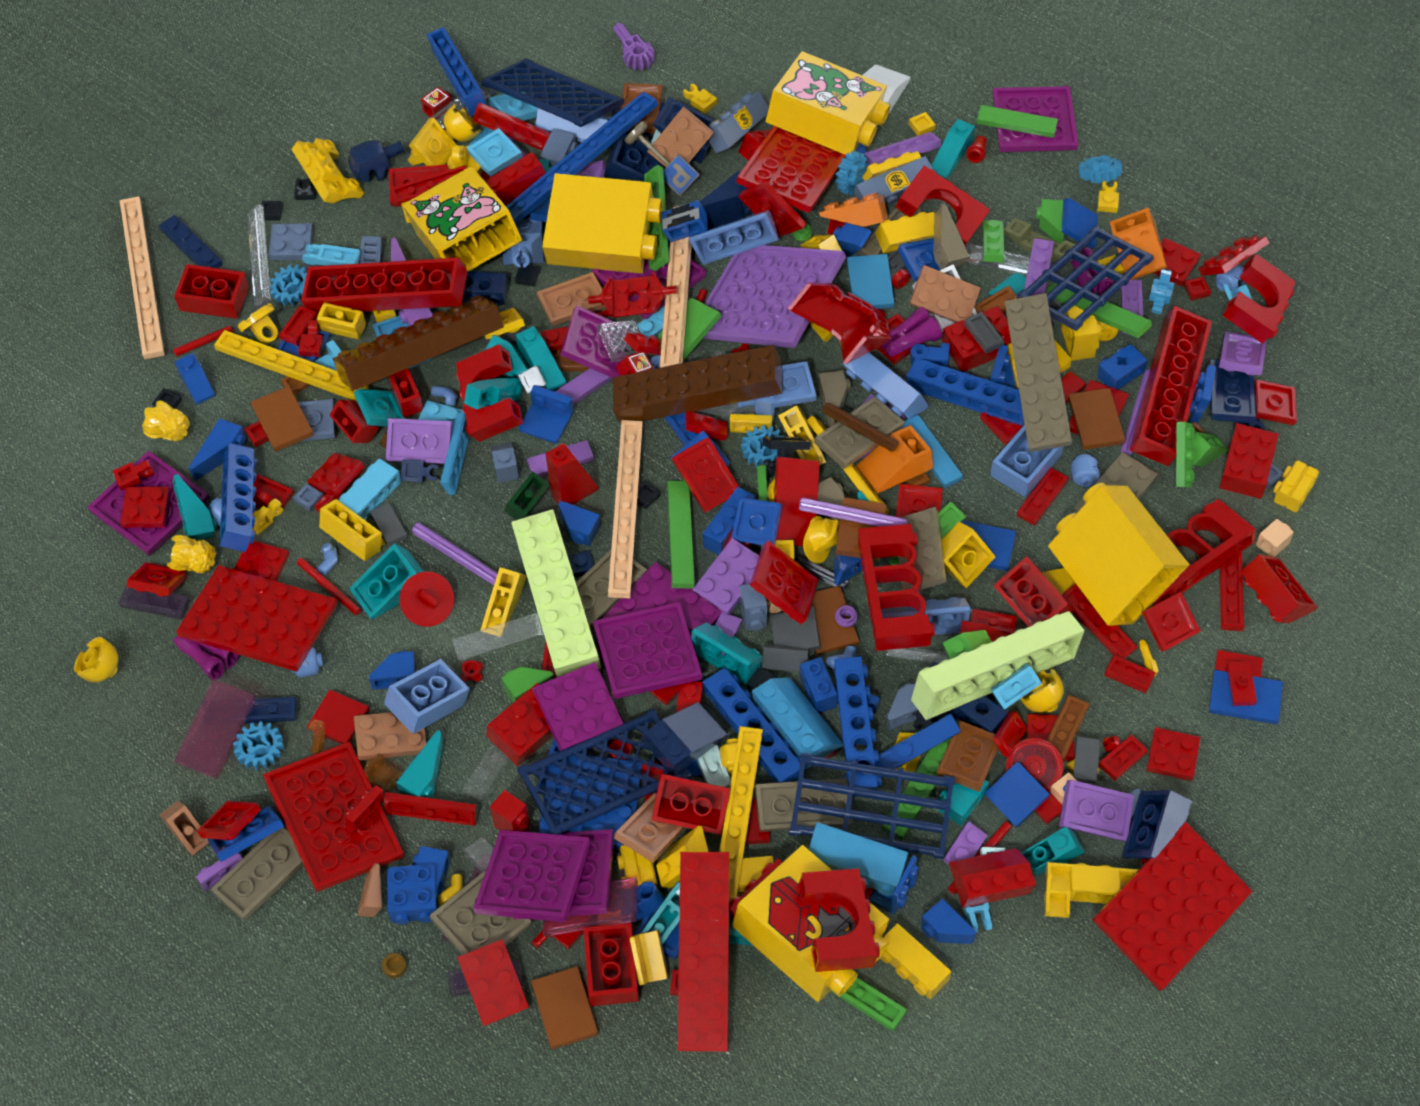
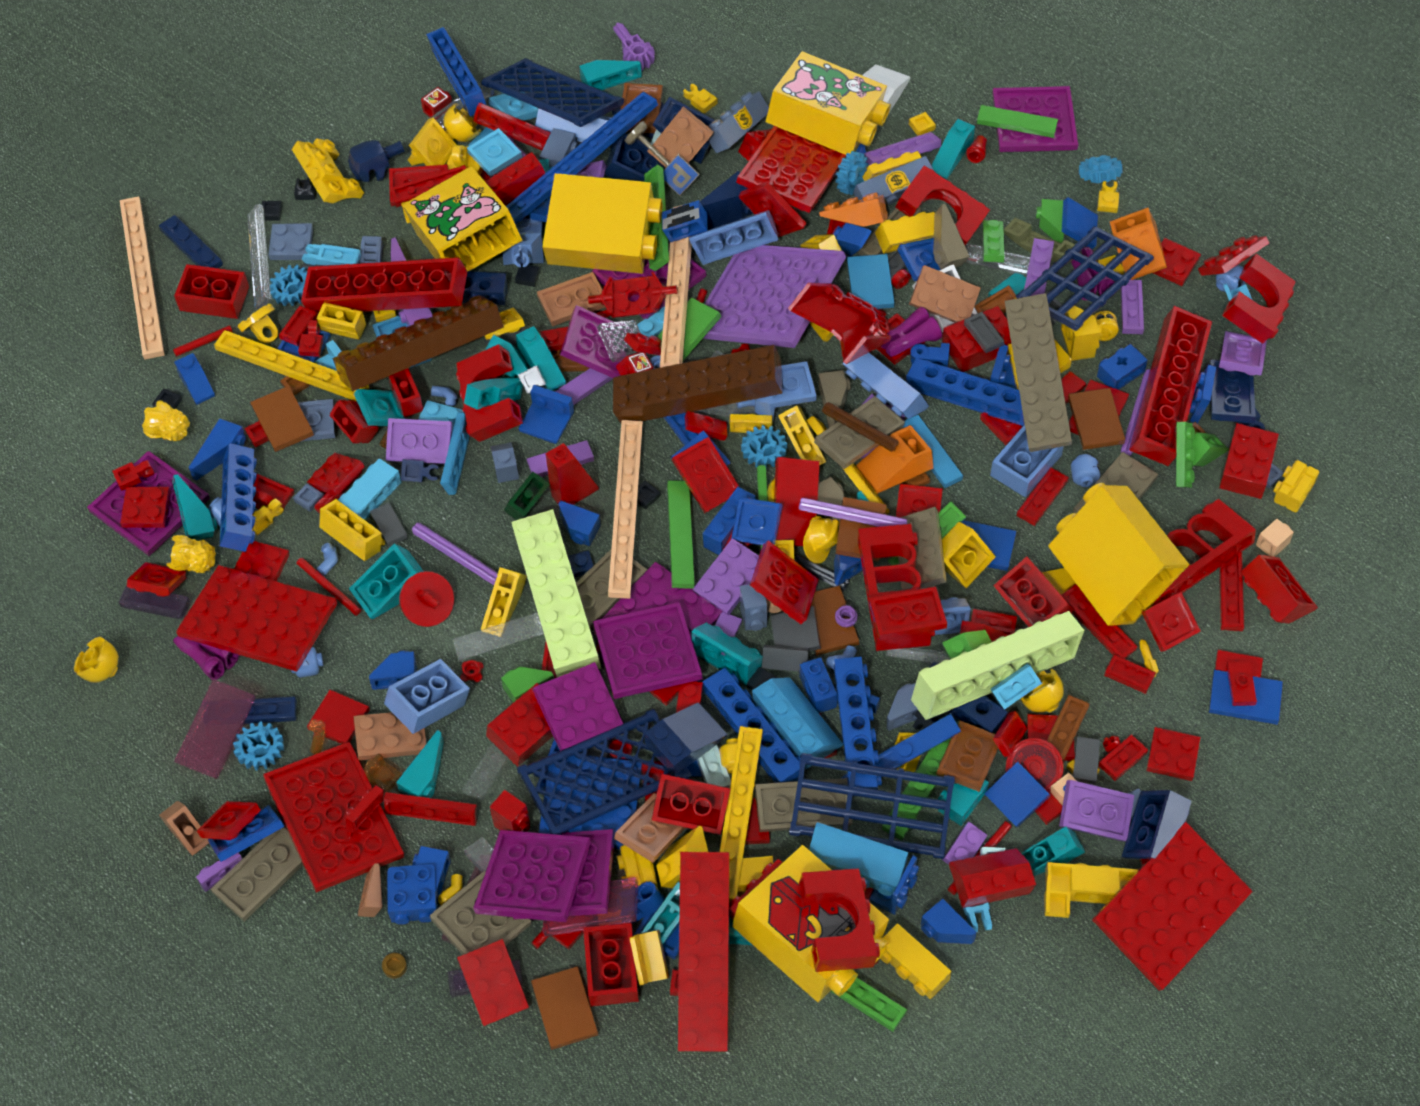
black piece [762,437,811,478] -> none
bright green plate [792,223,812,241] -> none
bright green tile [1046,283,1152,338] -> none
dark azure gear [1149,269,1174,315] -> none
red tile [1183,276,1211,301] -> none
red tile [1254,379,1297,426] -> none
none -> teal slope [579,60,642,91]
none -> red plate [869,587,947,640]

